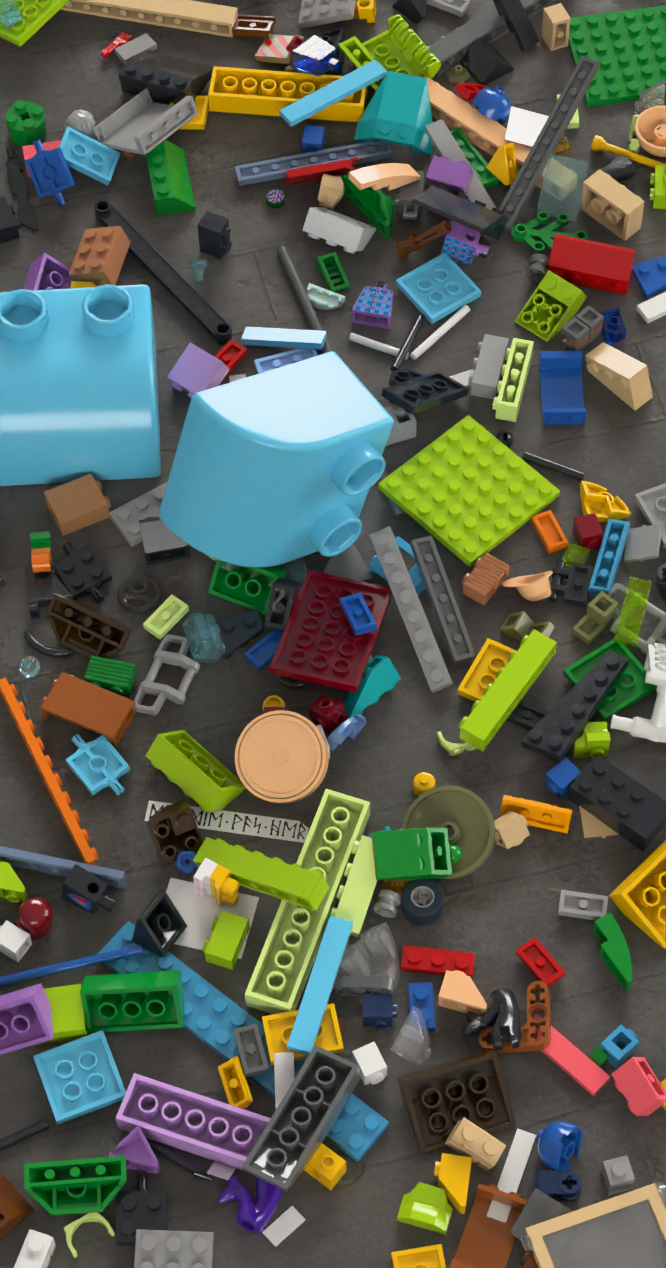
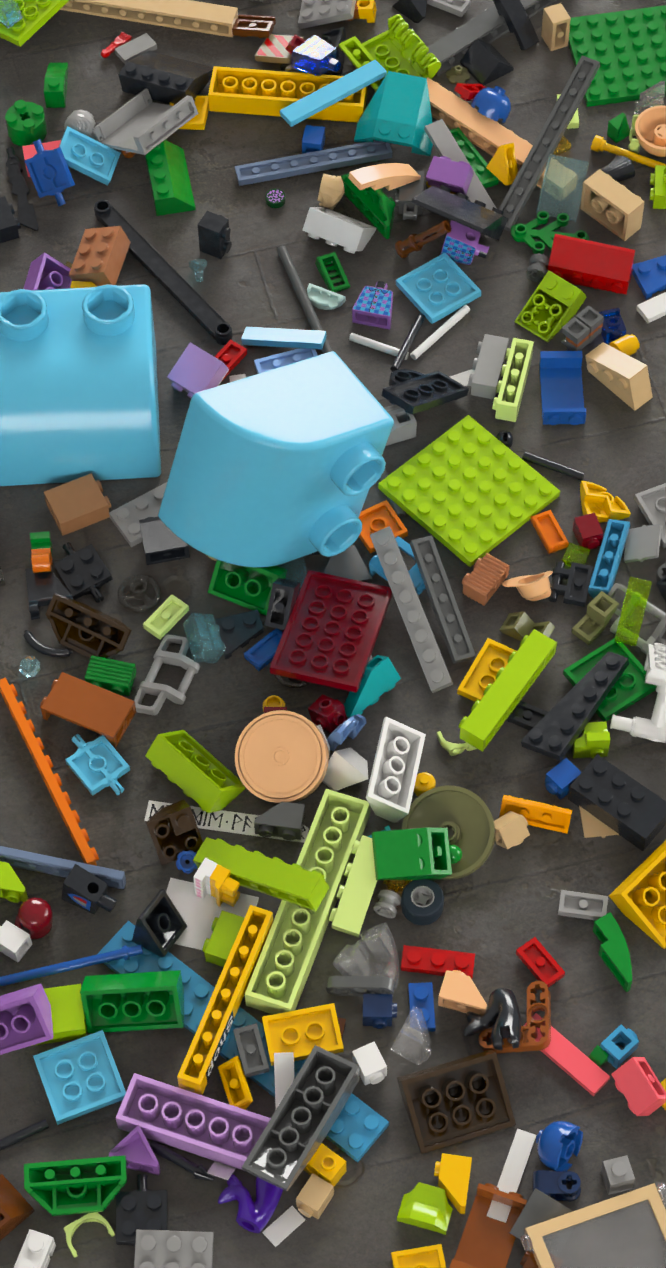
red tile [283,157,360,186] -> none
medium azure tile [287,916,353,1055] -> none
blue plate [340,593,377,636] -> none
tan brick [445,1117,506,1171] -> none
white sticker [505,106,549,146] -> none
none -> green slope [44,63,68,108]
none -> yellow brick [177,905,274,1095]
none -> dark grey slope [254,802,305,841]
none -> tan brick [296,1173,334,1219]
none -> white slope [322,747,369,792]
none -> orange plate [359,500,408,554]
none -> white slope [366,717,426,823]
none -> green slope [607,113,630,143]
none -> yellow brick [609,334,640,356]

